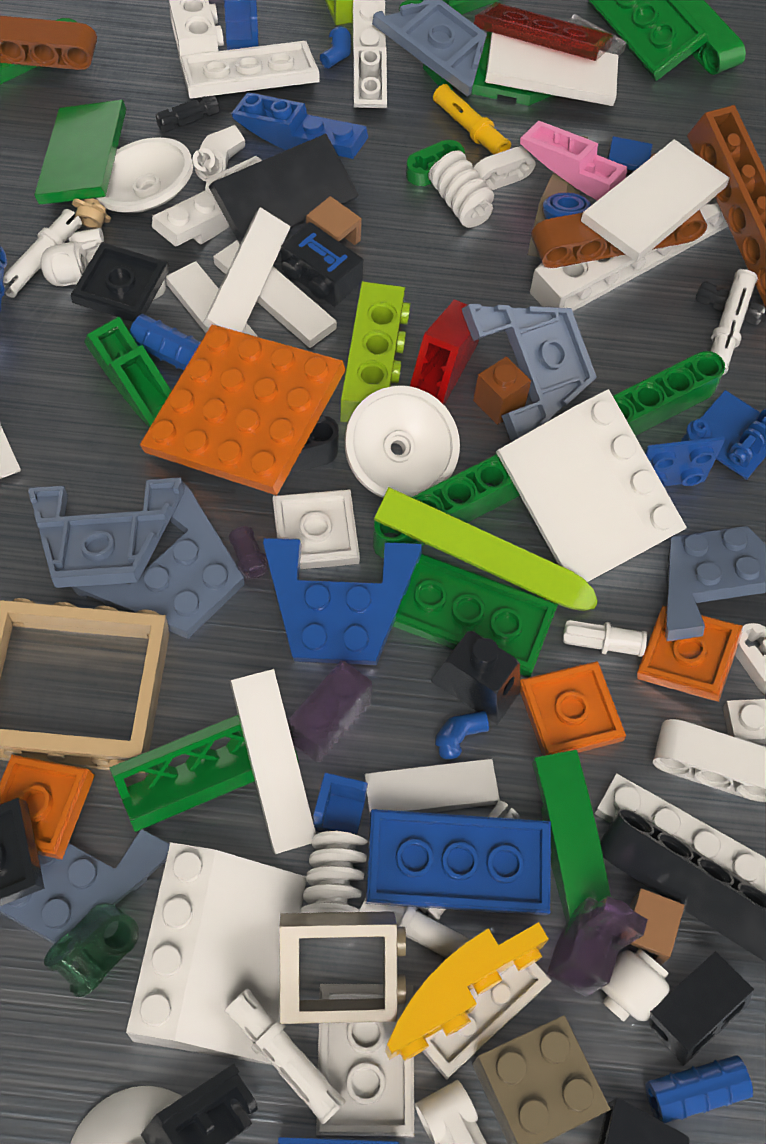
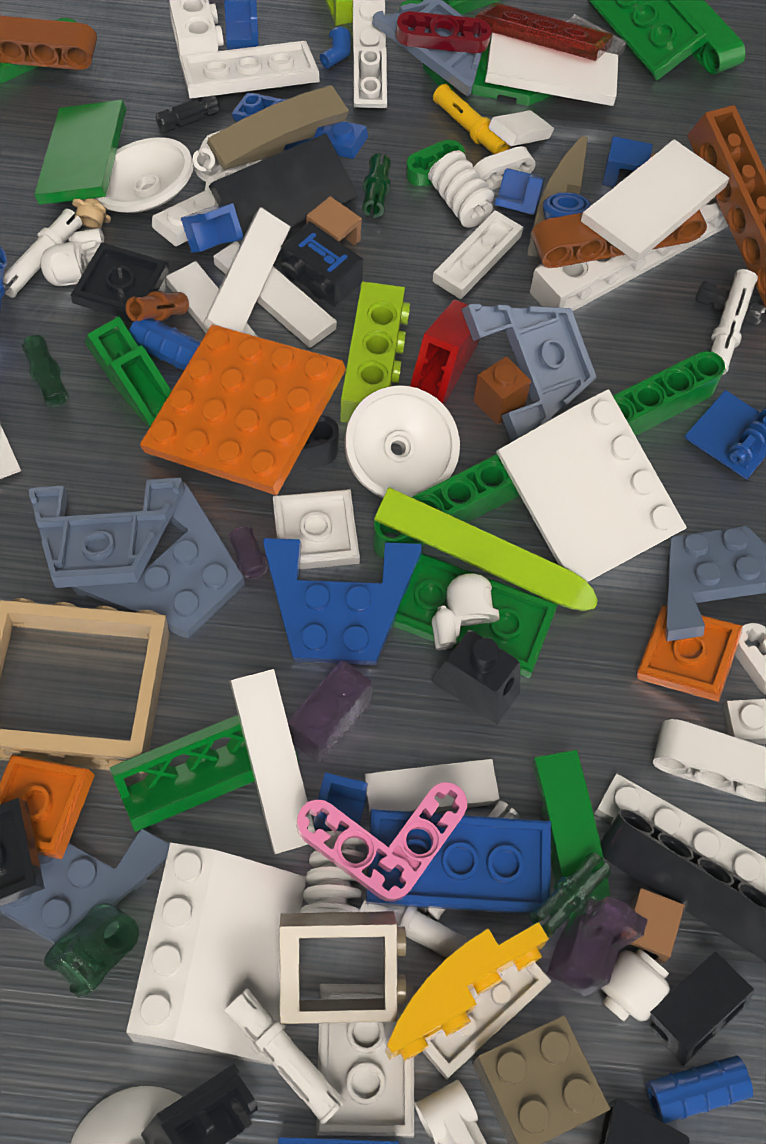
blue arm [435,711,489,759] -> none
bright pink slope [520,121,627,201] -> none
orange tile [520,661,626,756] -> none
white axle [563,620,647,657] -> none
blue hinge [645,419,725,487] -> none
none -> clear green pin [21,335,69,408]
none -> dark orange pin [125,291,189,321]
none -> blue panel [181,203,243,253]
none -> dark tan slope [207,85,349,170]
none -> bright pink beam [296,782,467,902]
none -> dark green pin [362,153,391,218]
none -> dark red beam [395,11,492,53]
none -> white plate [432,210,523,299]
none -> white piece [432,573,500,650]
none -> white tile [488,110,554,147]
none -> blue panel [494,168,545,215]
none -> clear green pin [529,853,611,937]

